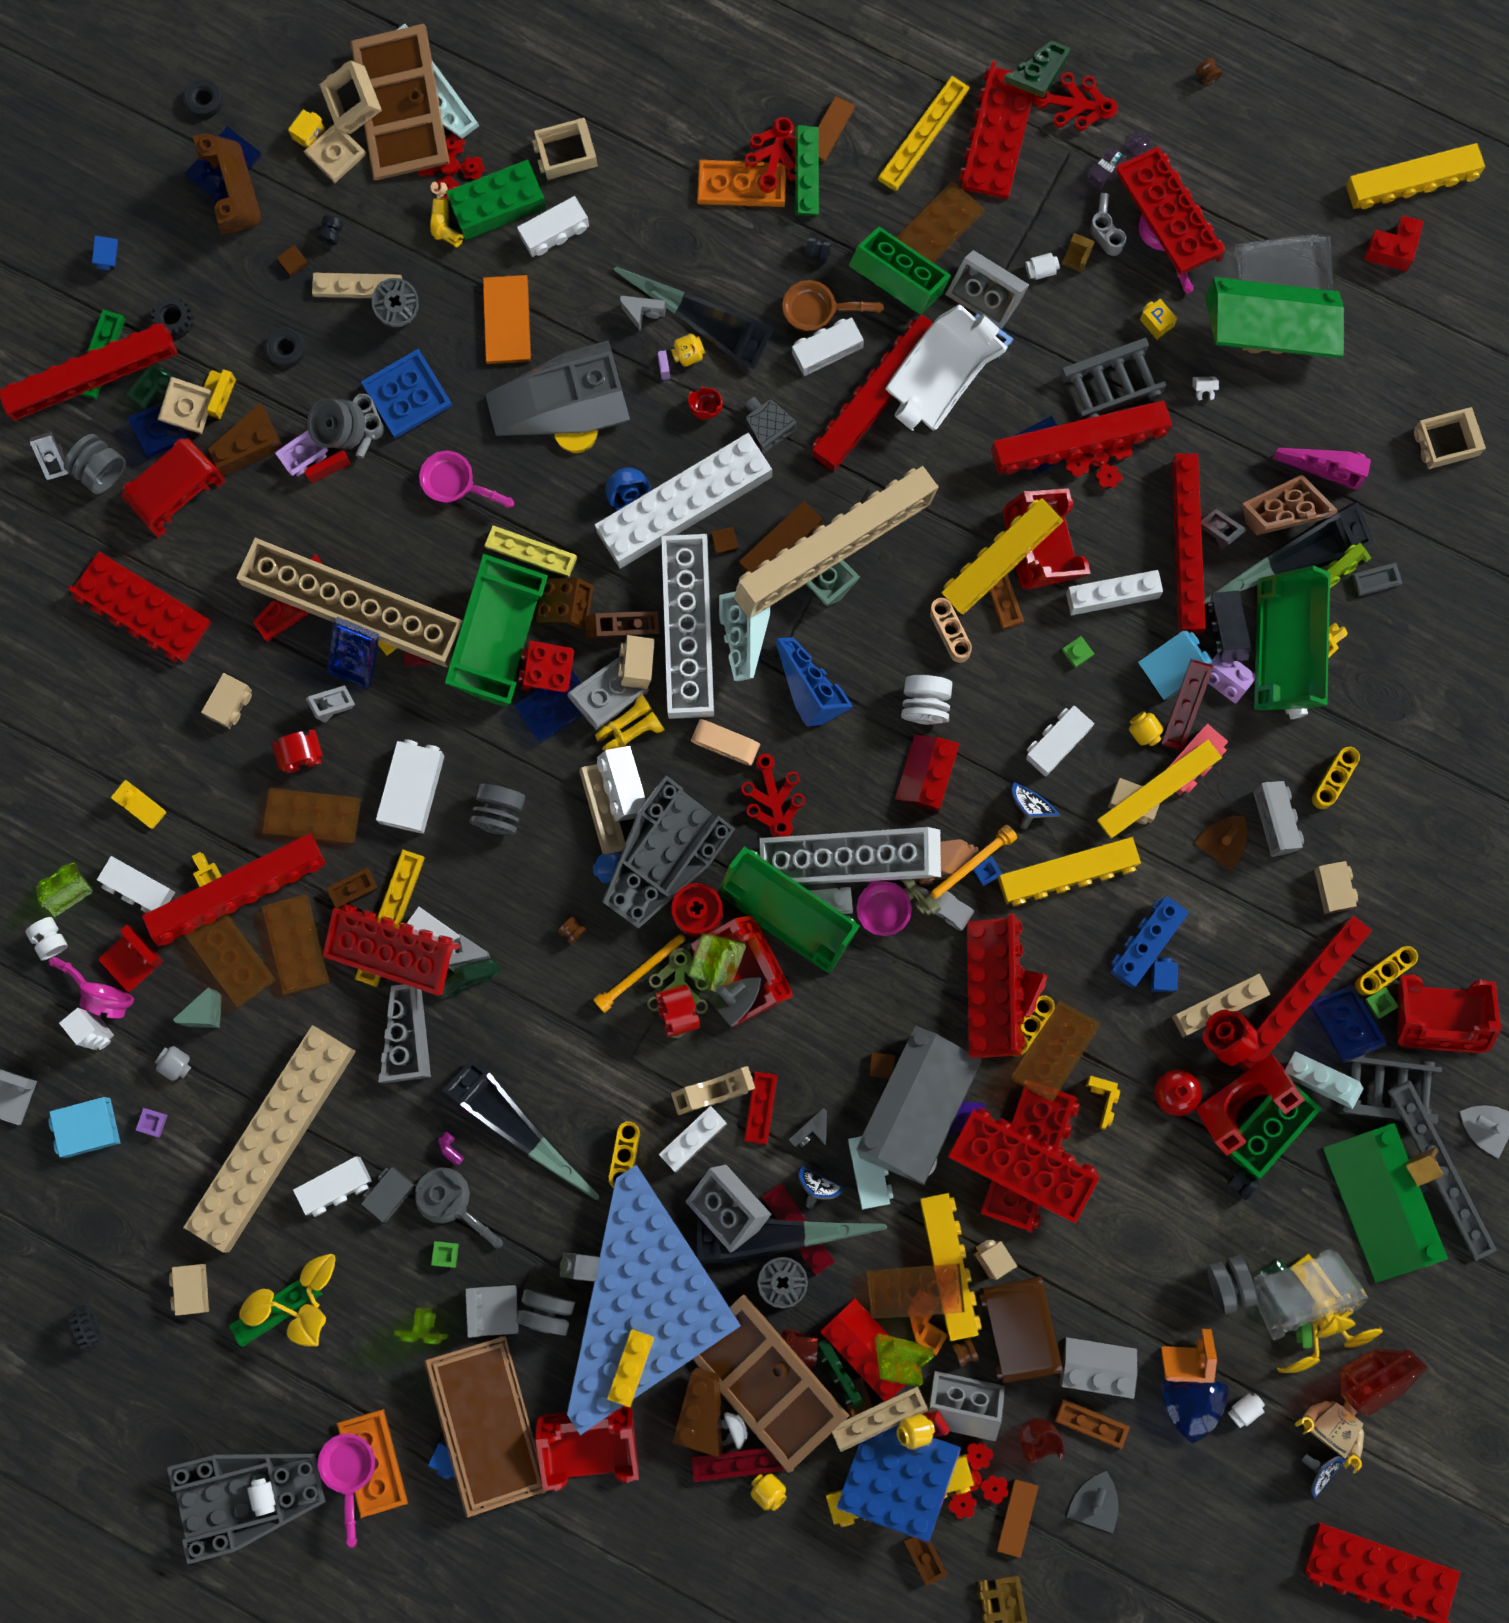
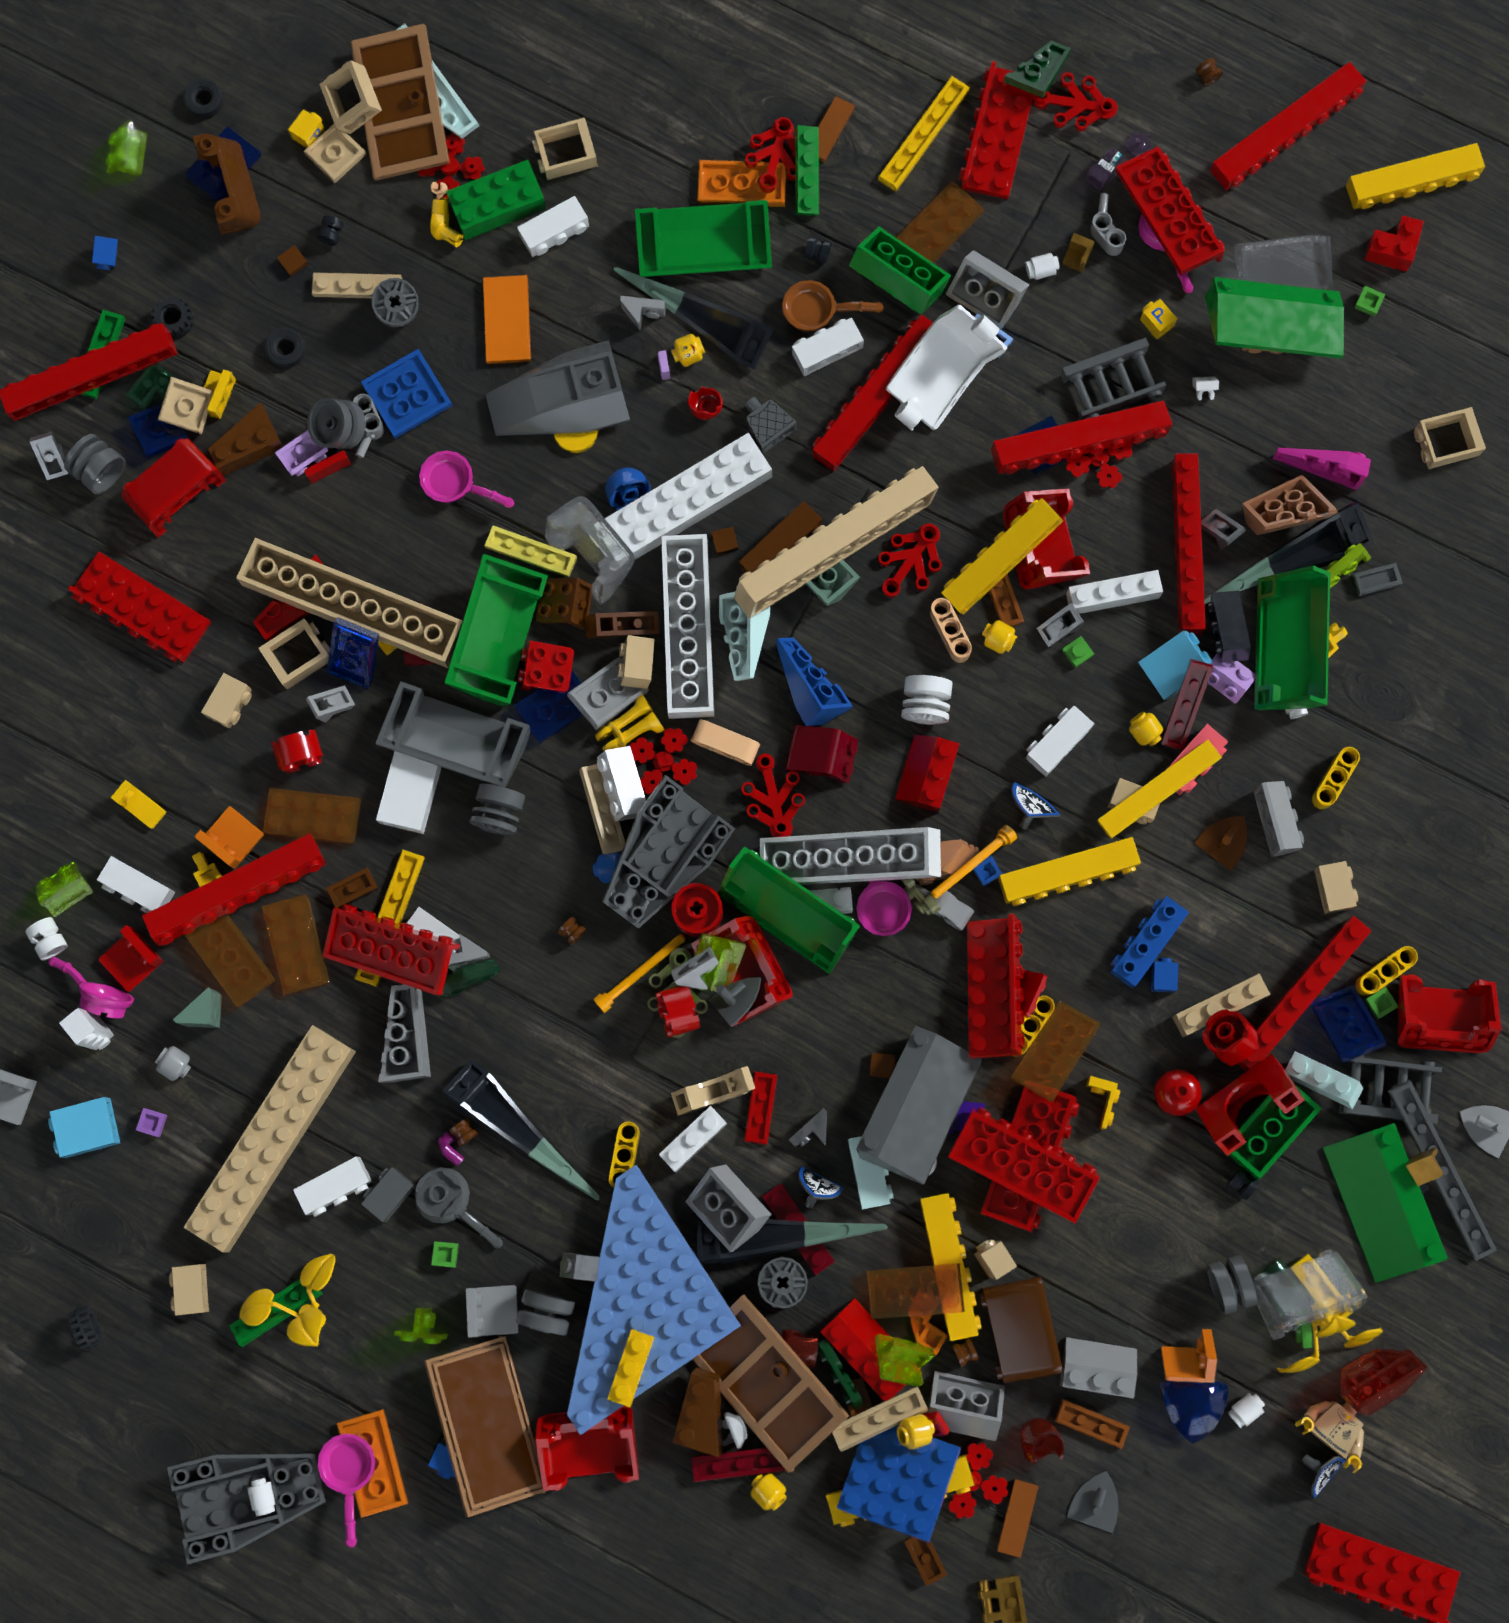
none -> clear neon green bracket [106,120,147,177]
none -> orange bracket [194,806,264,869]
none -> tan window [259,619,332,689]
none -> dark grey slope [375,681,531,788]
none -> reddish brown wheel [449,1118,479,1147]
none -> clear windscreen [545,496,635,605]
none -> red plant [630,728,697,794]
none -> green slope [635,200,772,277]
none -> light grey slope [671,947,719,990]
none -> dark red piece [785,725,858,783]
none -> red plant [878,523,942,598]
none -> yellow head [982,620,1017,654]
none -> flat silver slope [1036,603,1084,647]
none -> red brick [1210,62,1366,191]
none -> bright green plate [1354,286,1385,317]

